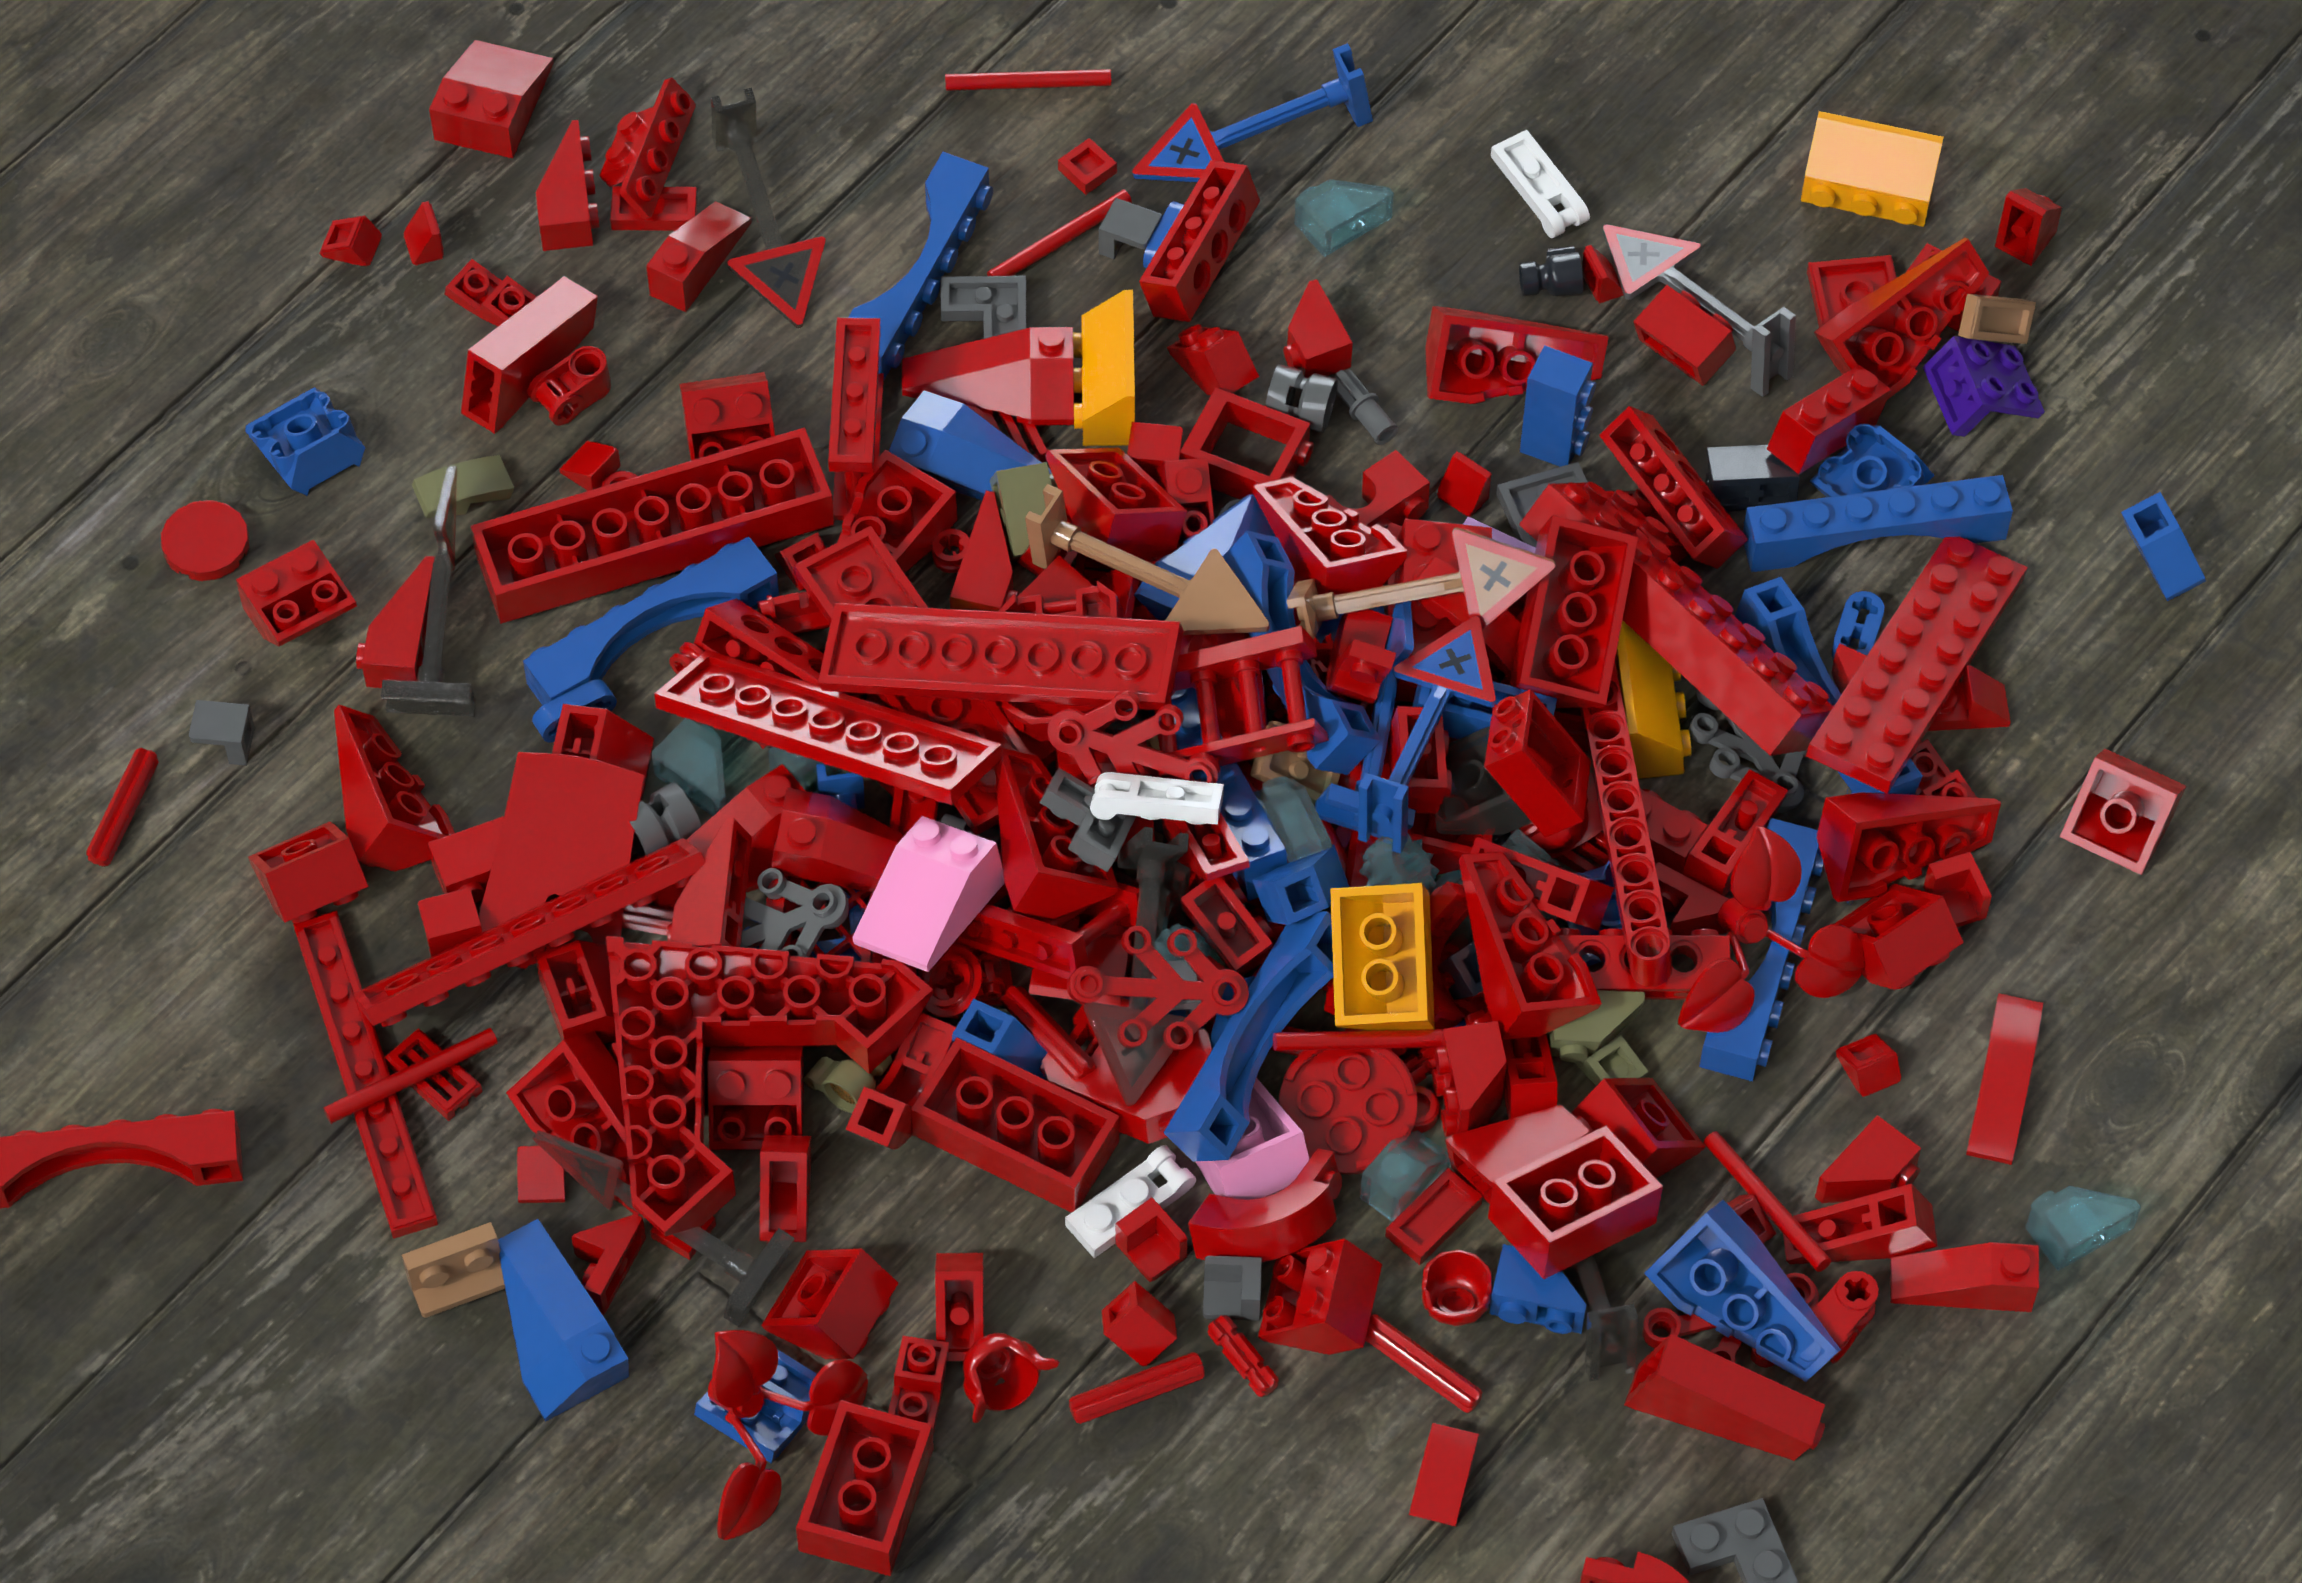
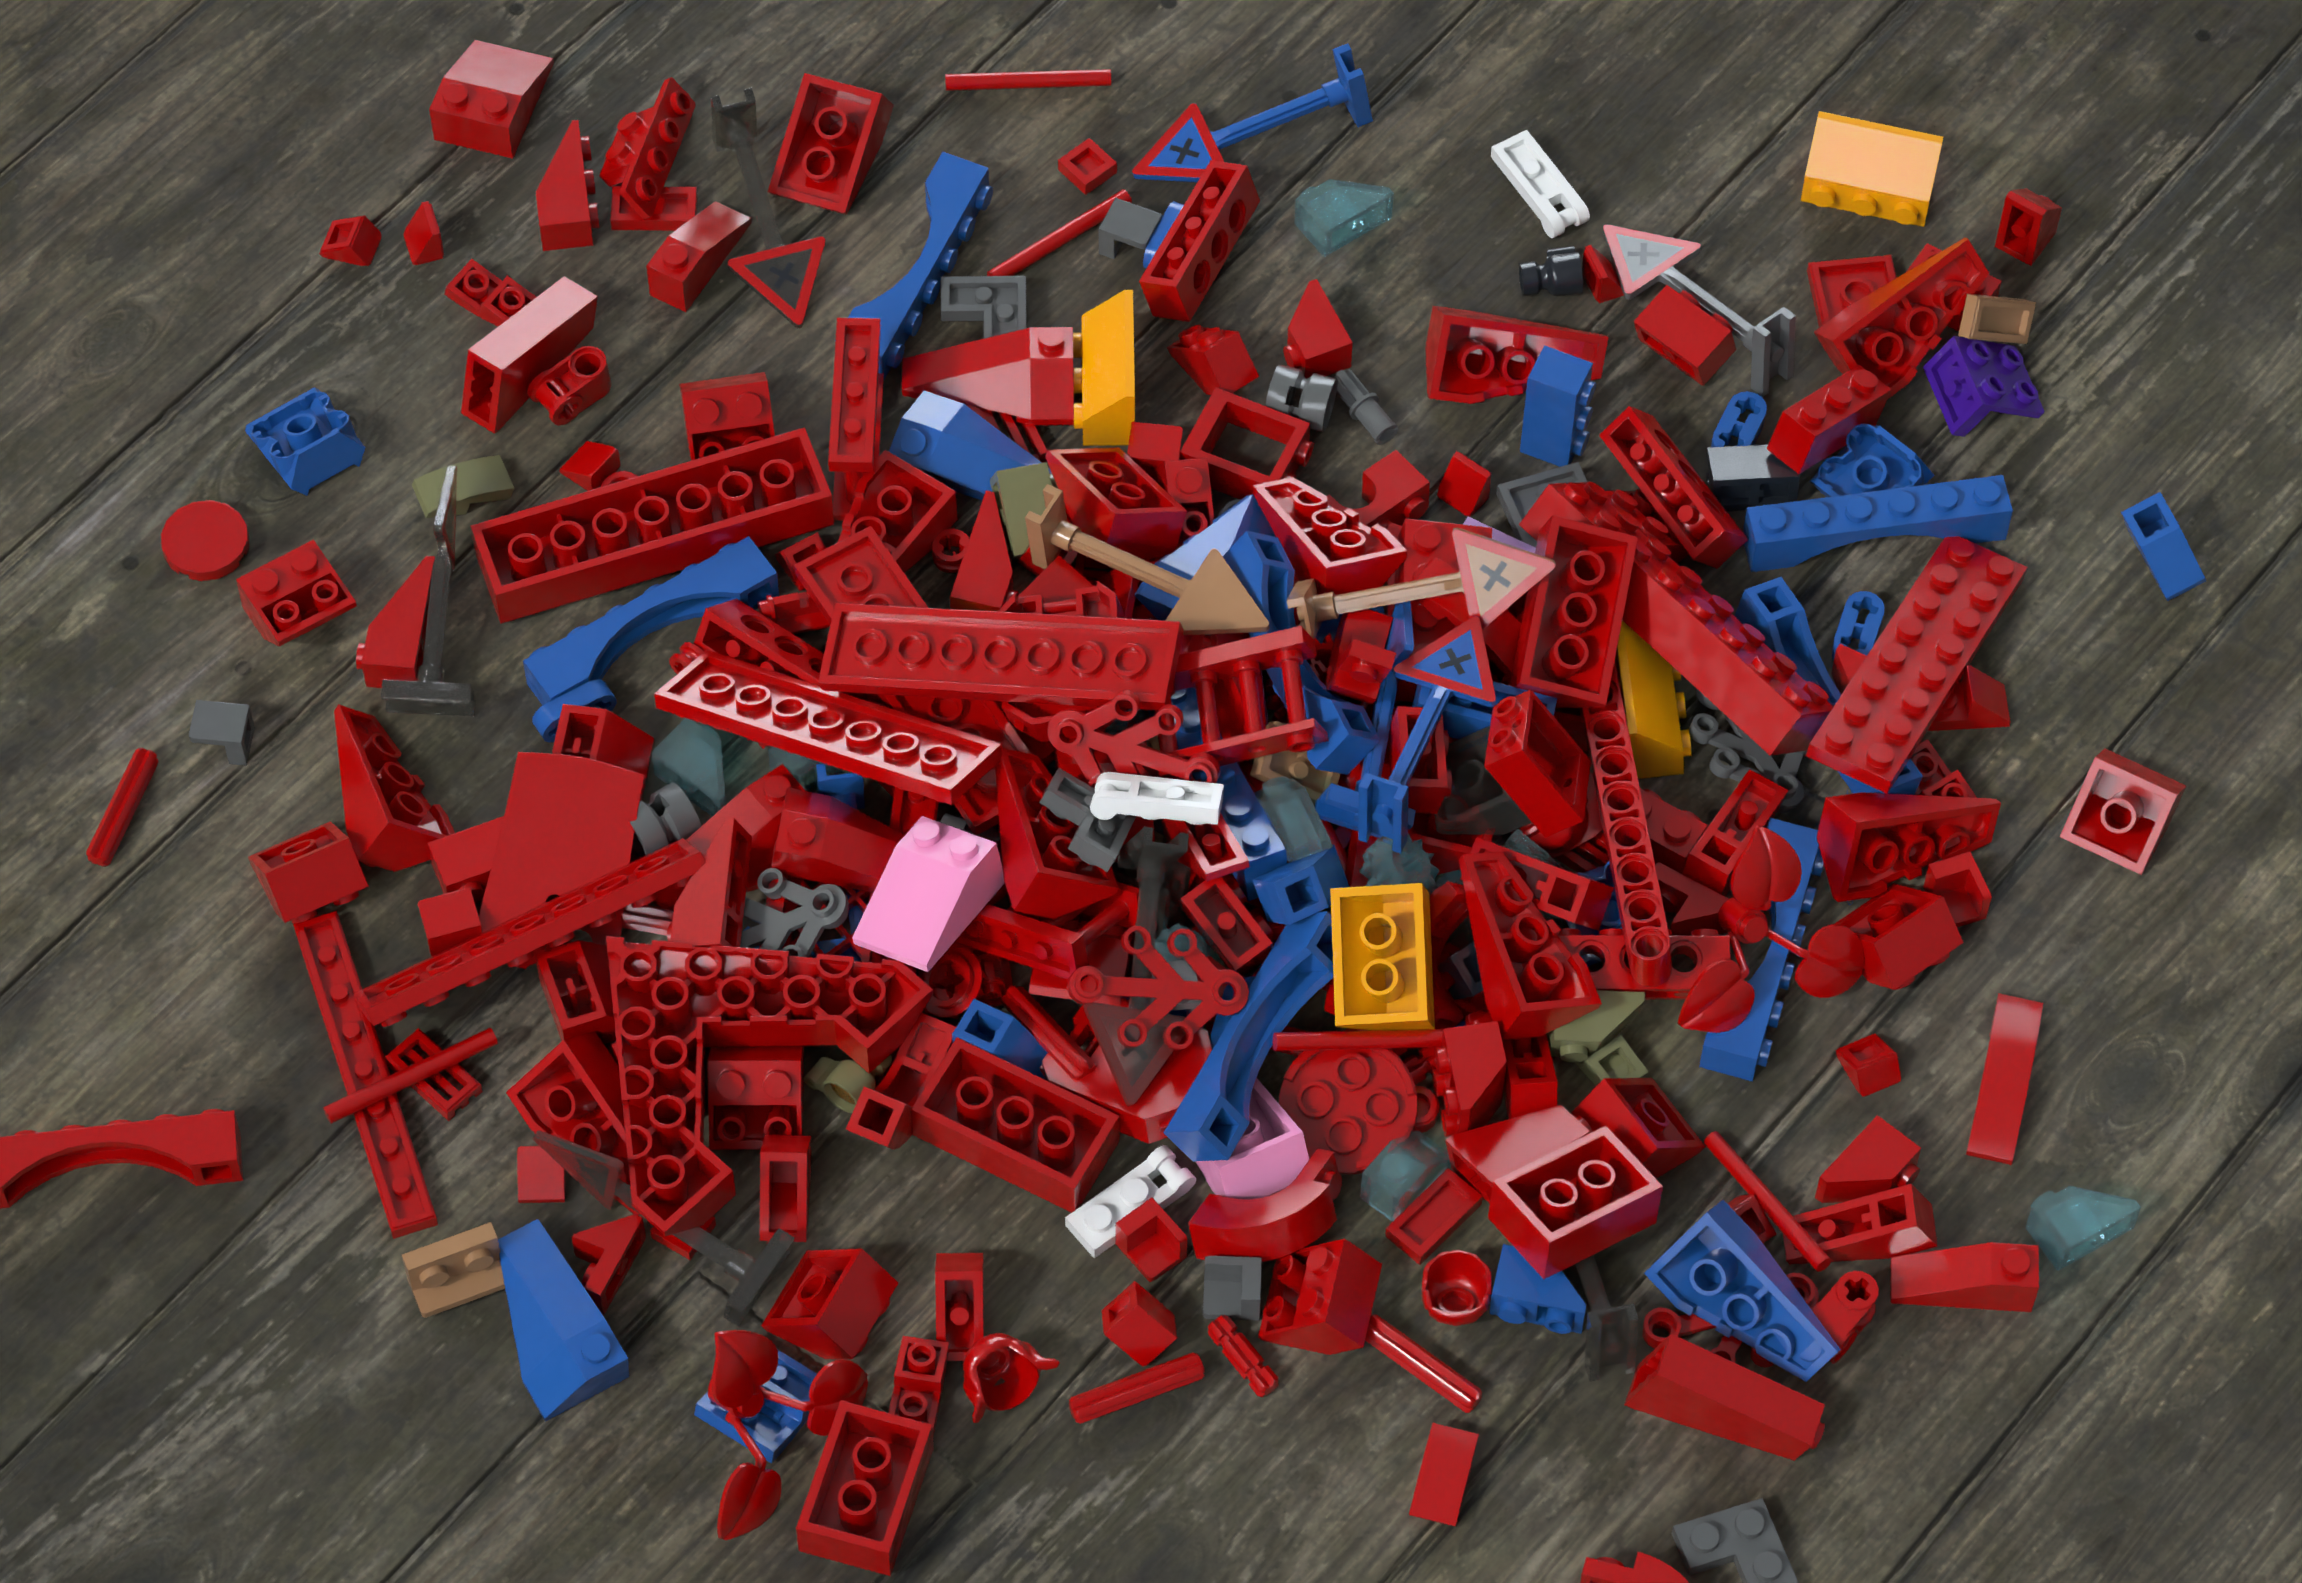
none -> red slope [767,73,894,215]
none -> blue beam [1711,391,1767,447]

